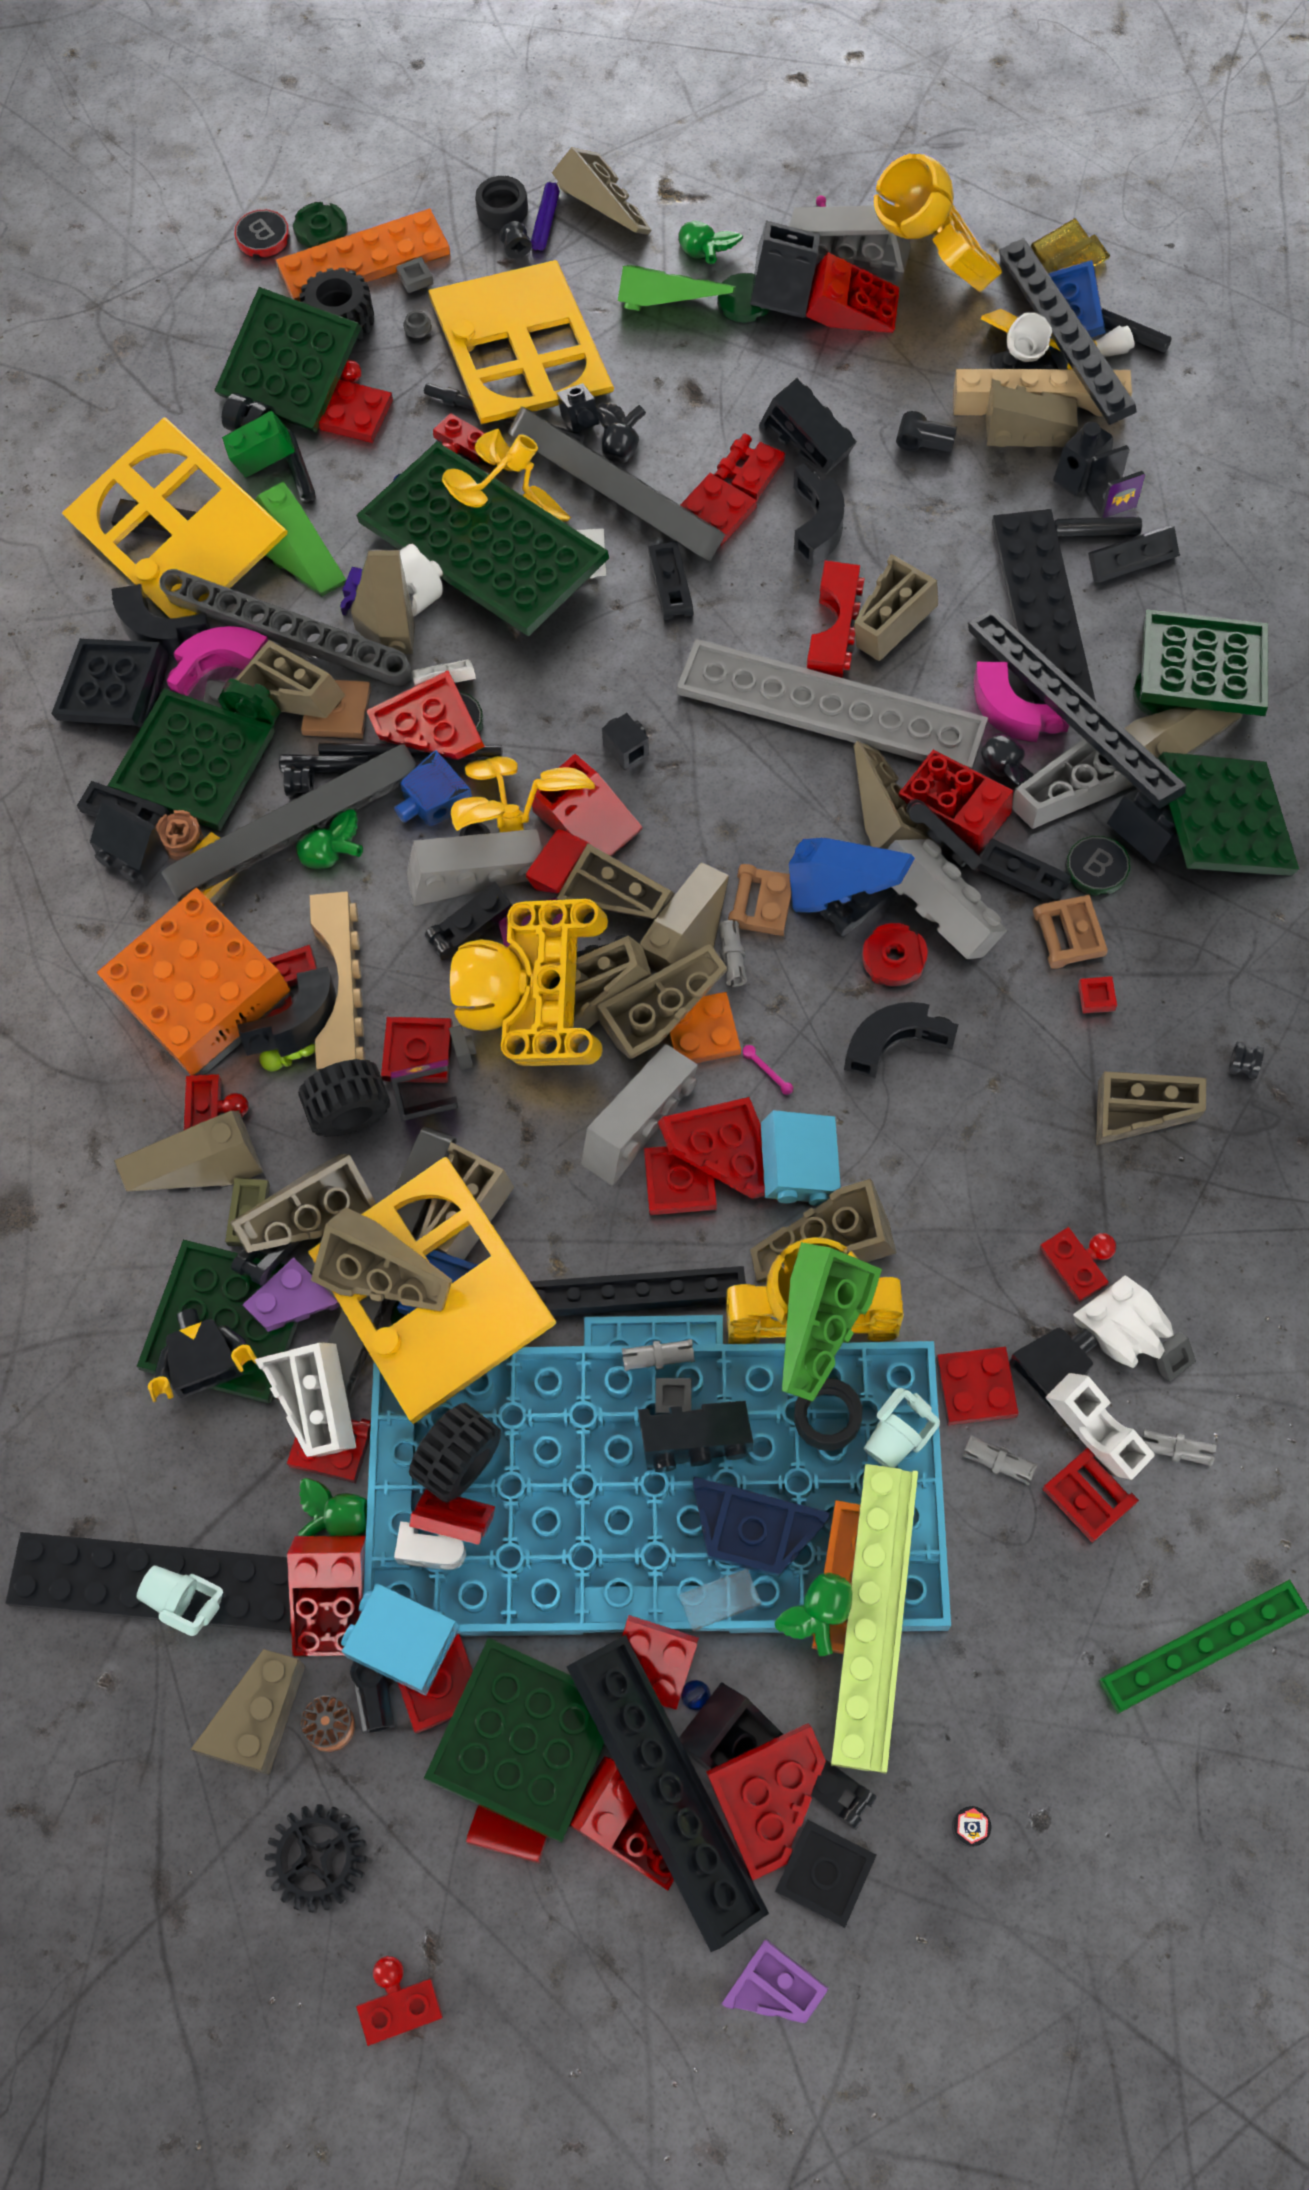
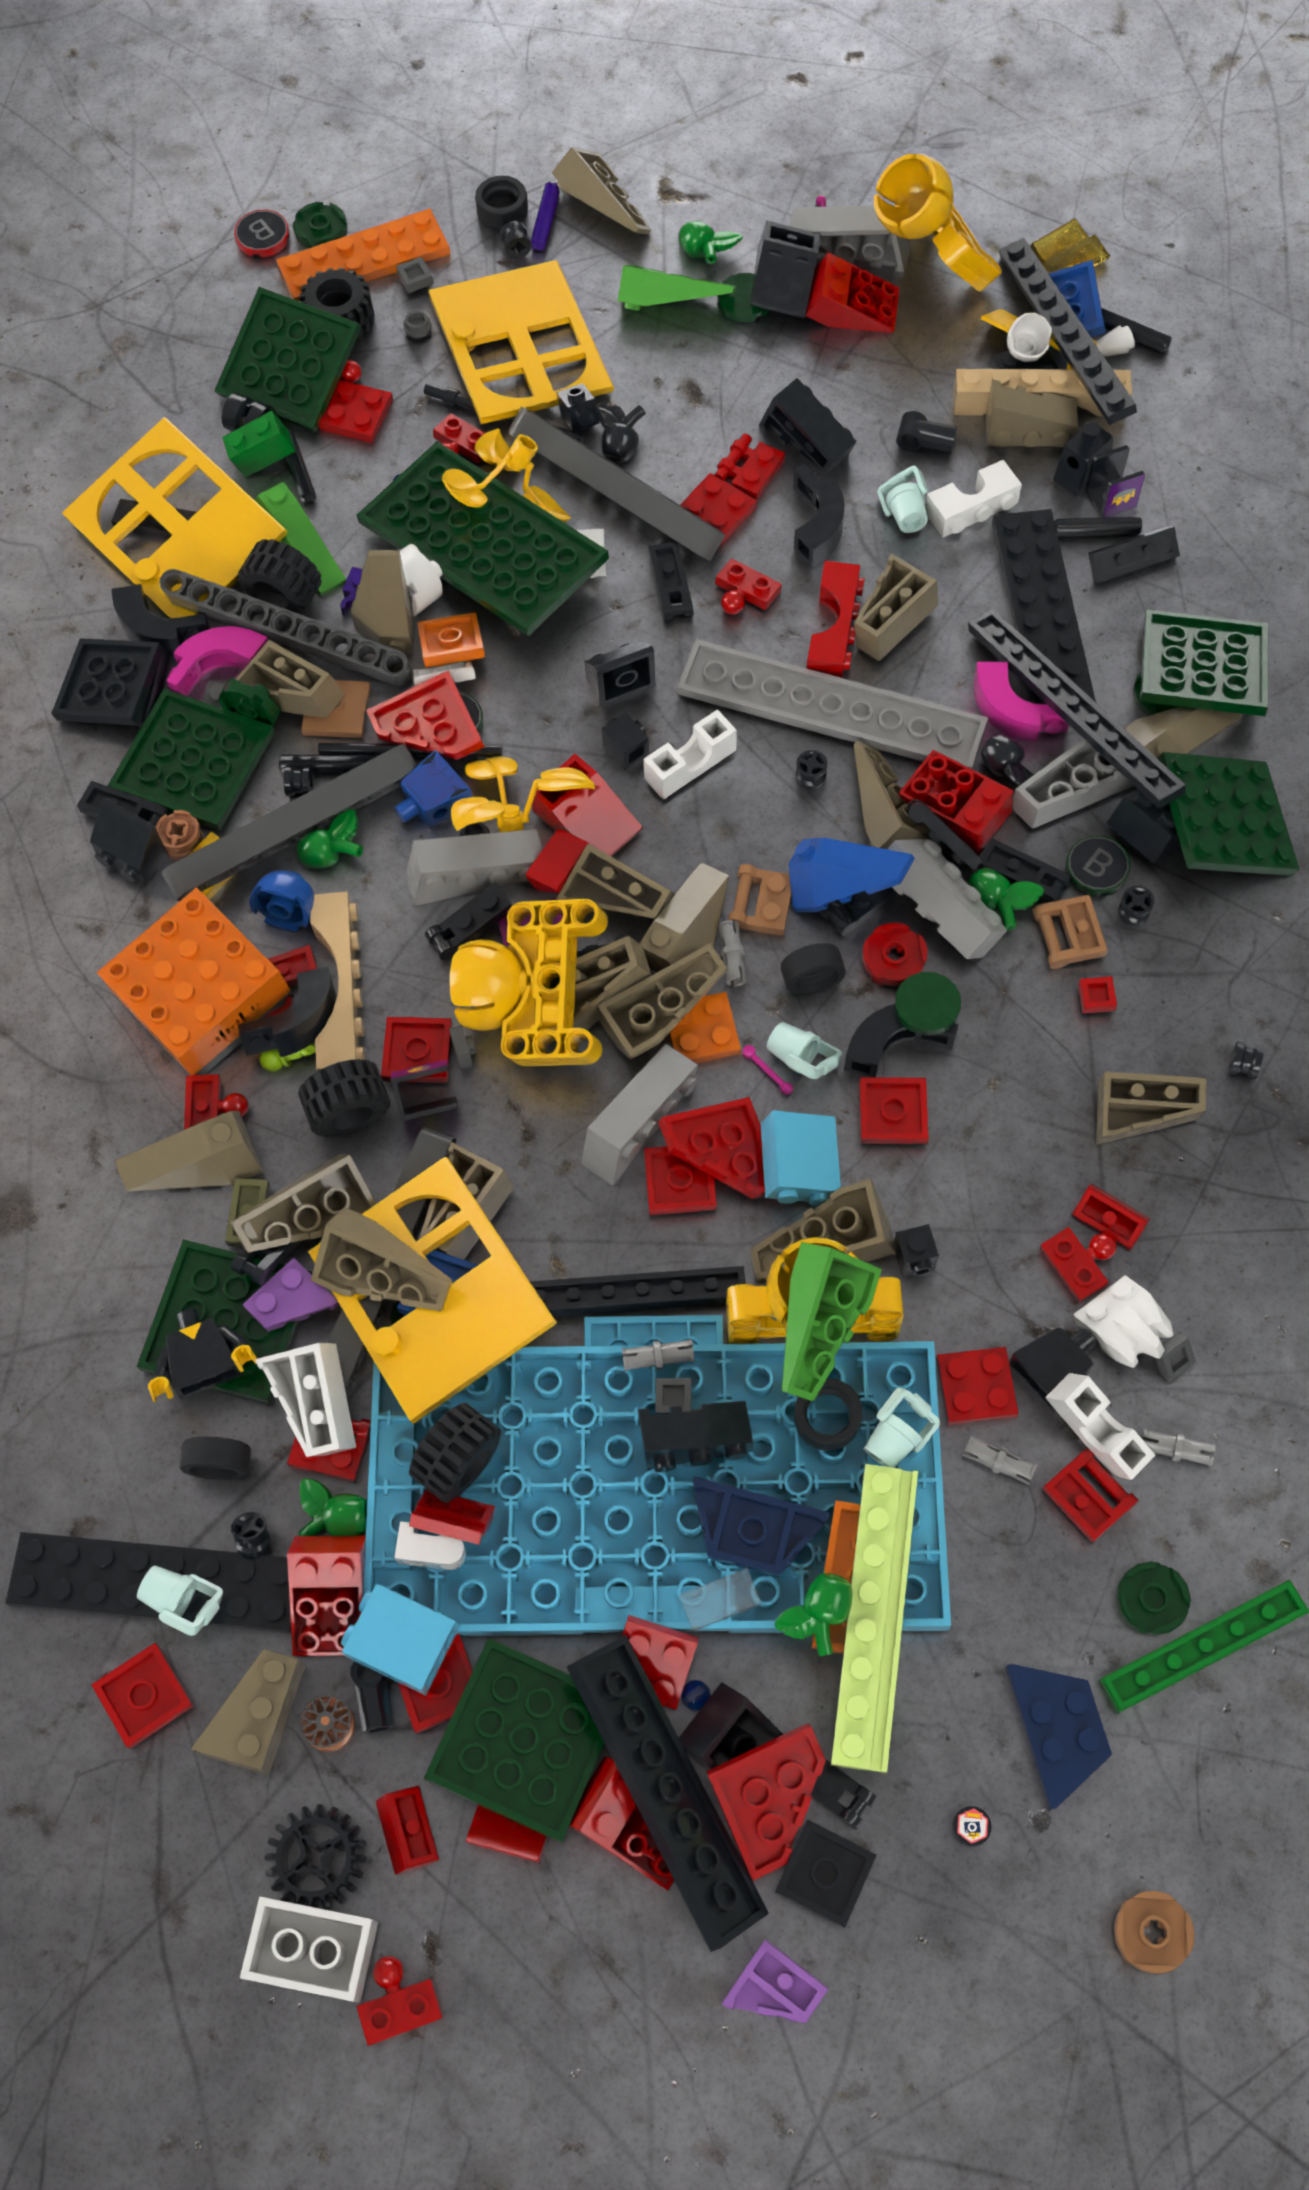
none -> red plate [91,1643,194,1749]
none -> black tyre [180,1436,251,1480]
none -> black wheel [231,1512,272,1559]
none -> black tyre [238,539,322,615]
none -> white brick [240,1896,378,2003]
none -> blue cylinder [249,870,315,932]
none -> red slope [376,1785,439,1875]
none -> orange plate [417,612,485,668]
none -> black slope [584,640,656,706]
none -> white arch [643,709,737,800]
none -> red plate [715,558,782,615]
none -> light aqua piece [767,1022,842,1079]
none -> black tyre [780,943,846,996]
none -> black wheel [796,750,827,790]
none -> red plate [859,1077,929,1144]
none -> light aqua piece [877,466,928,533]
none -> black brick [894,1224,939,1277]
none -> dark green tile [895,972,961,1036]
none -> white arch [925,460,1022,538]
none -> green piece [967,868,1044,930]
none -> dark blue wing [1005,1664,1112,1811]
none -> red slope [1072,1184,1150,1250]
none -> medium nougat plate [1114,1891,1195,1974]
none -> dark green tile [1116,1561,1191,1637]
none -> black wheel [1118,886,1155,926]

